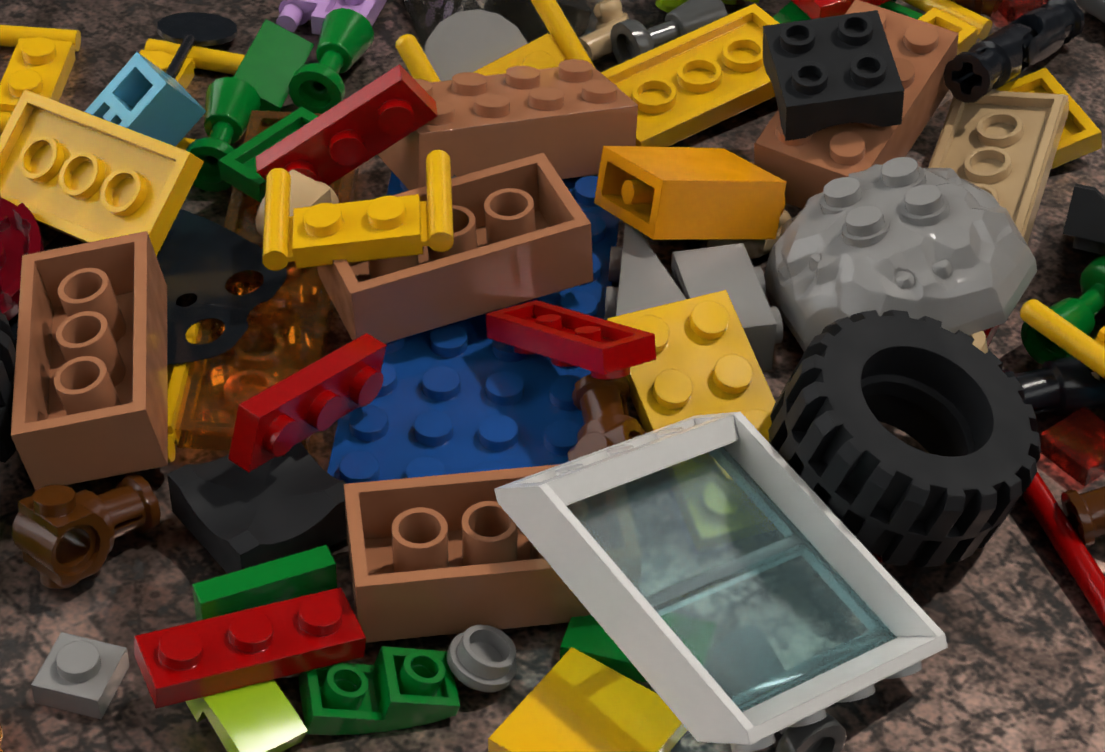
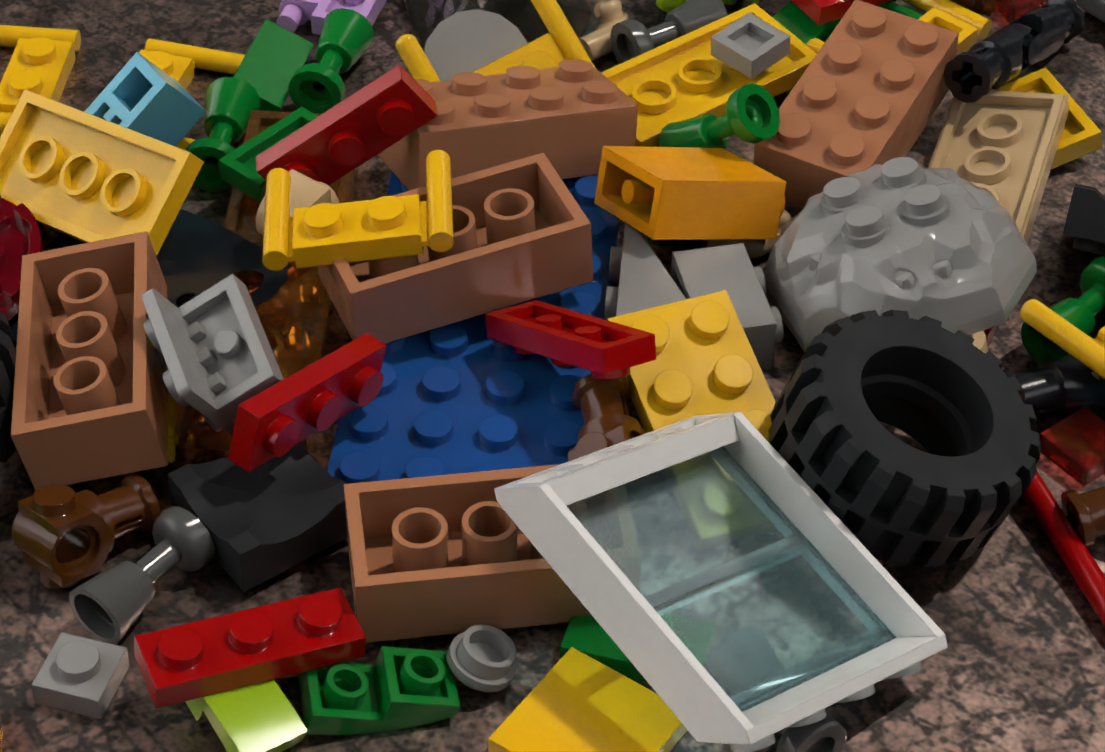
black piece [157,12,237,79] -> none
green tile [192,545,337,621] -> none
black brick [763,10,904,141] -> none
none -> dark grey piece [69,506,216,645]
none -> light grey bracket [141,274,284,436]
none -> green piece [659,83,780,149]
none -> light grey plate [711,12,790,79]

